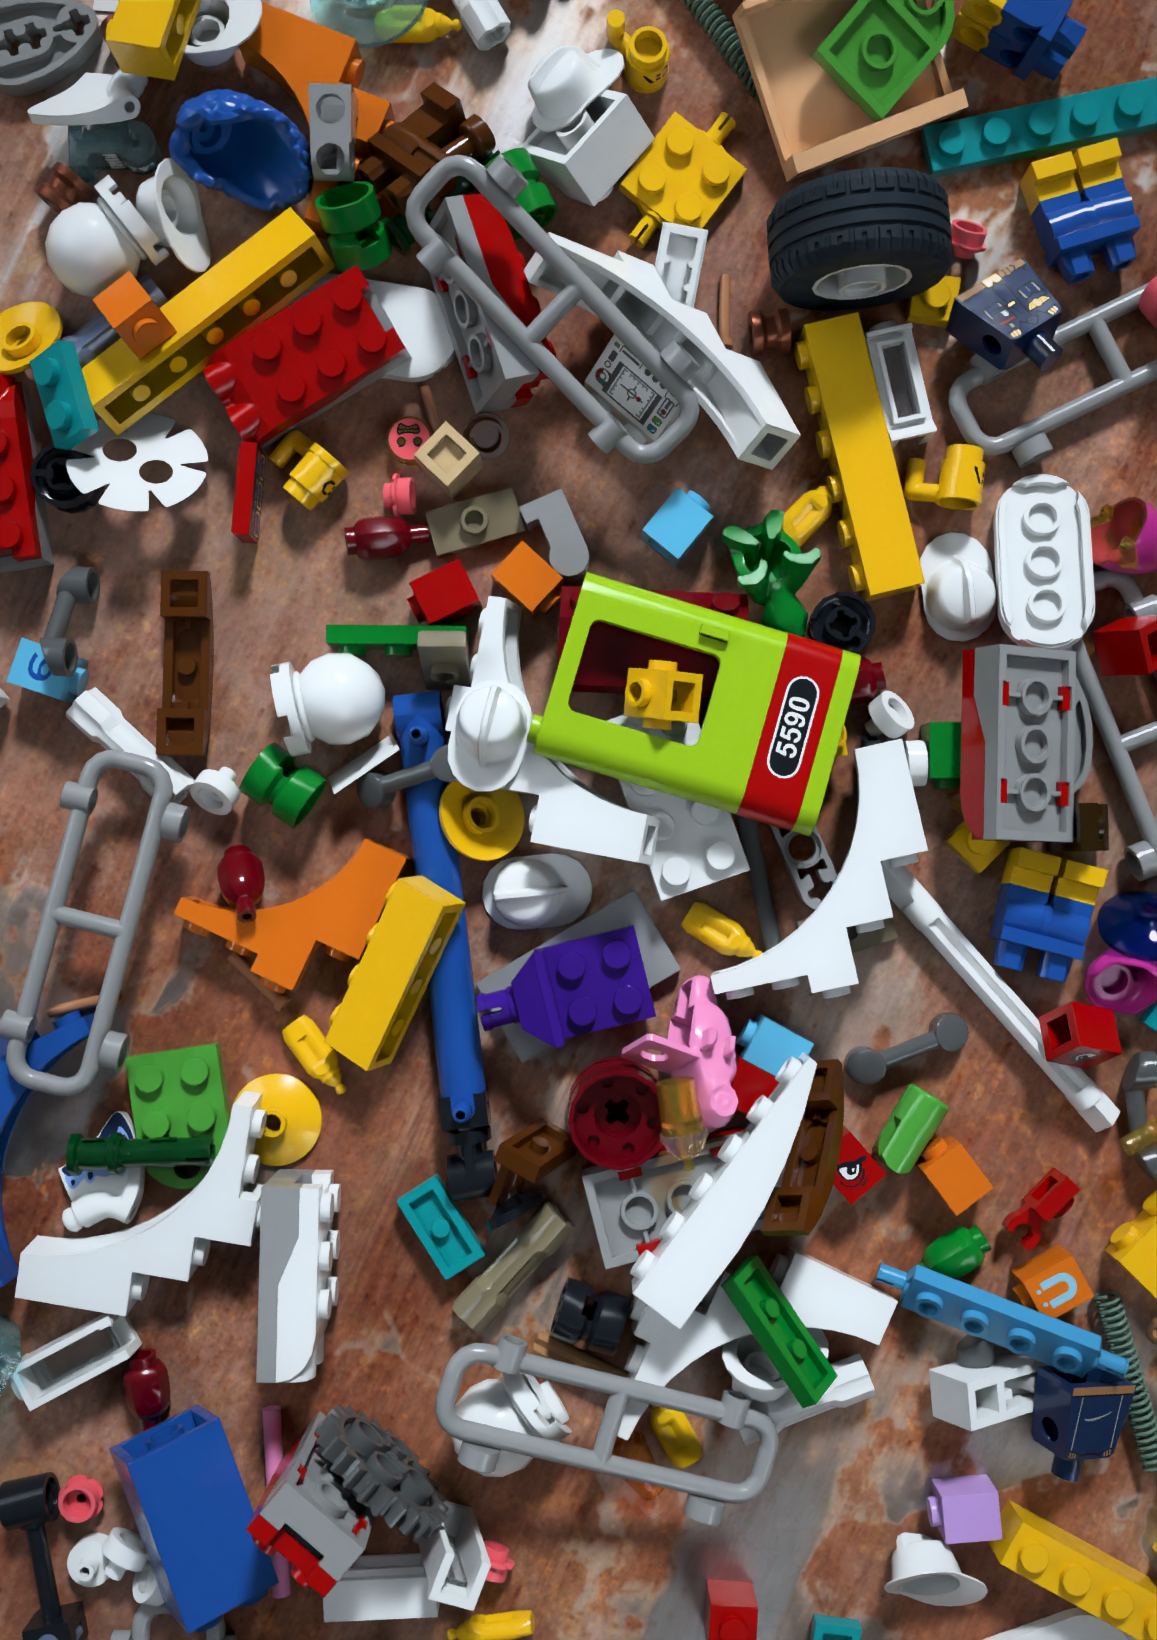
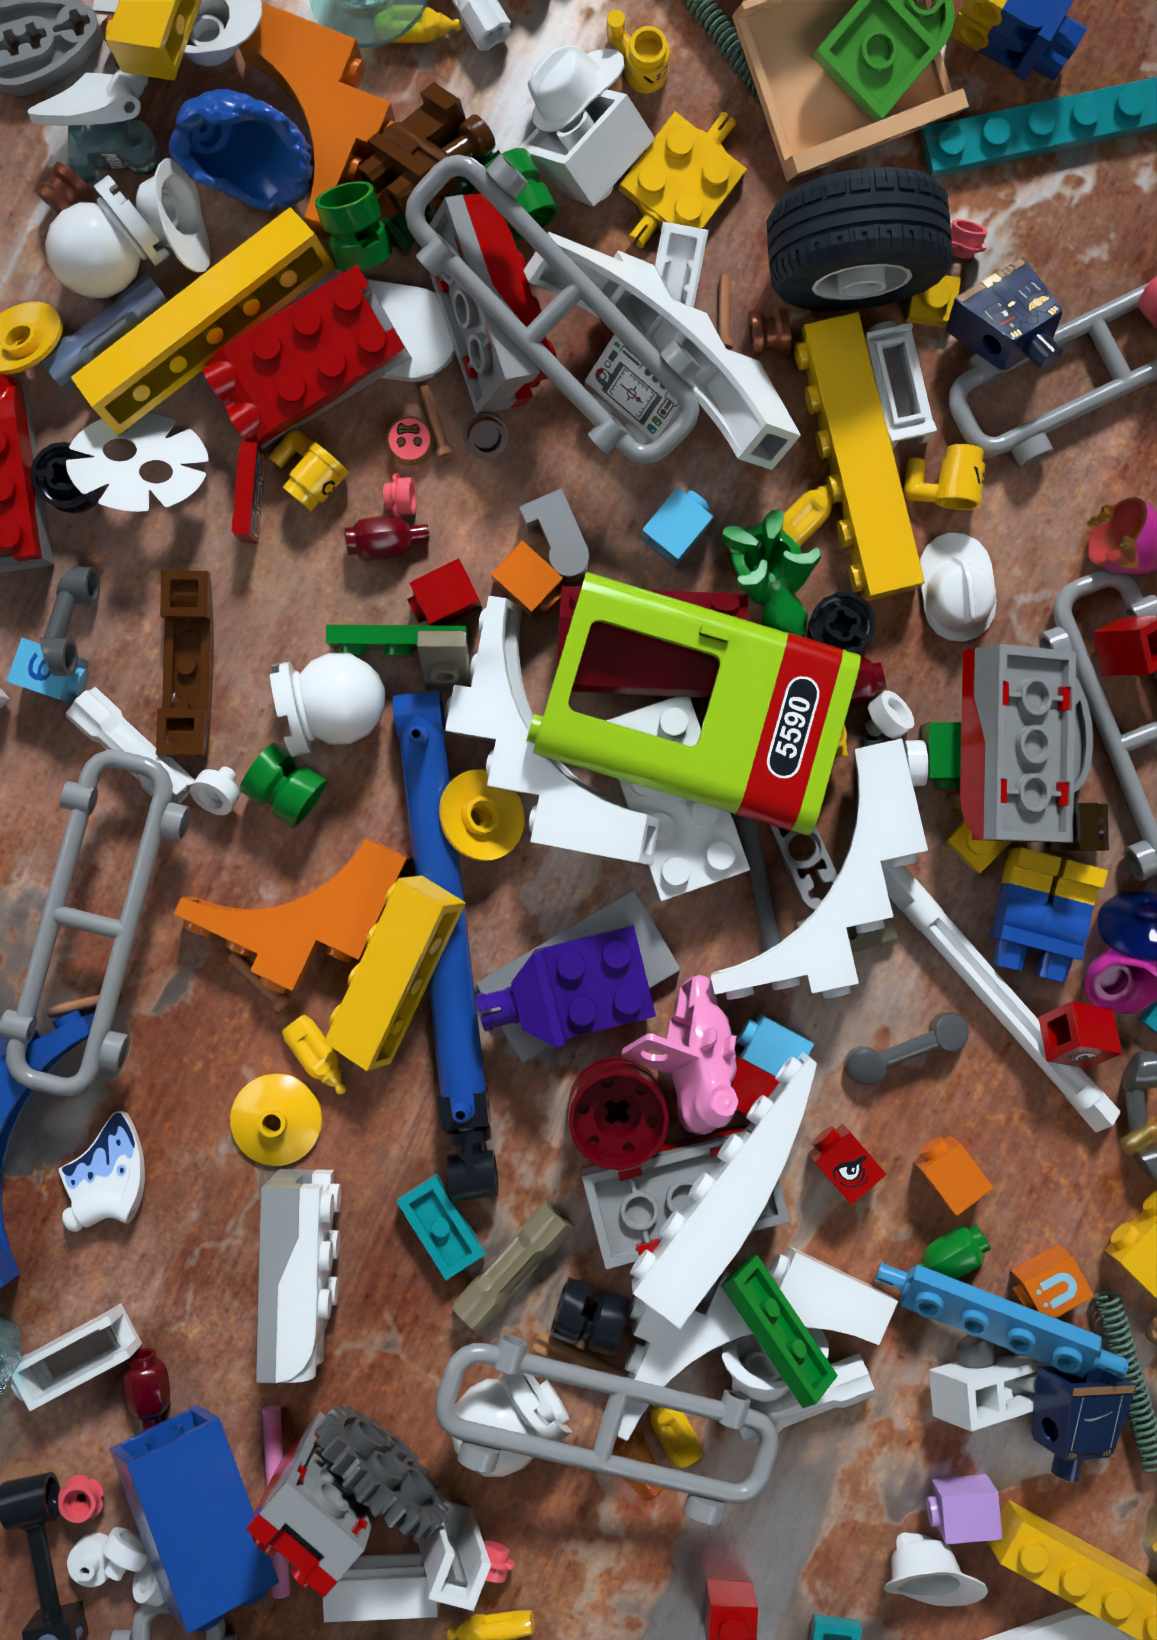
white arch [15,1090,267,1317] -> none
teal plate [30,340,99,450] -> none
dark green pin [66,1132,216,1176] -> none
orange brick [92,271,177,360] -> none
bright green plate [125,1042,230,1189] -> none
dark red plant [217,845,265,923] -> none
light grey leg [308,83,358,182] -> none
white sticker [328,734,400,794] -> none
dark grey bar [357,745,459,809] -> none
tan panel [414,421,483,499] -> none
dark tan plate [425,487,526,559] -> none
white piece [448,680,531,792] -> none
white piece [482,853,592,930] -> none
reddish brown piece [485,1118,577,1231] -> none
yellow brick [623,660,703,730] -> none
clear yellow piece [656,1076,709,1171] -> none
yellow piece [680,901,763,958] -> none
reddish brown slope [761,1059,844,1236] -> none
bright green arm [872,1084,949,1174] -> none
white tile [993,474,1095,650] -> none
red plate [1002,1167,1081,1250] -> none
blue hips [1019,137,1141,285] -> none

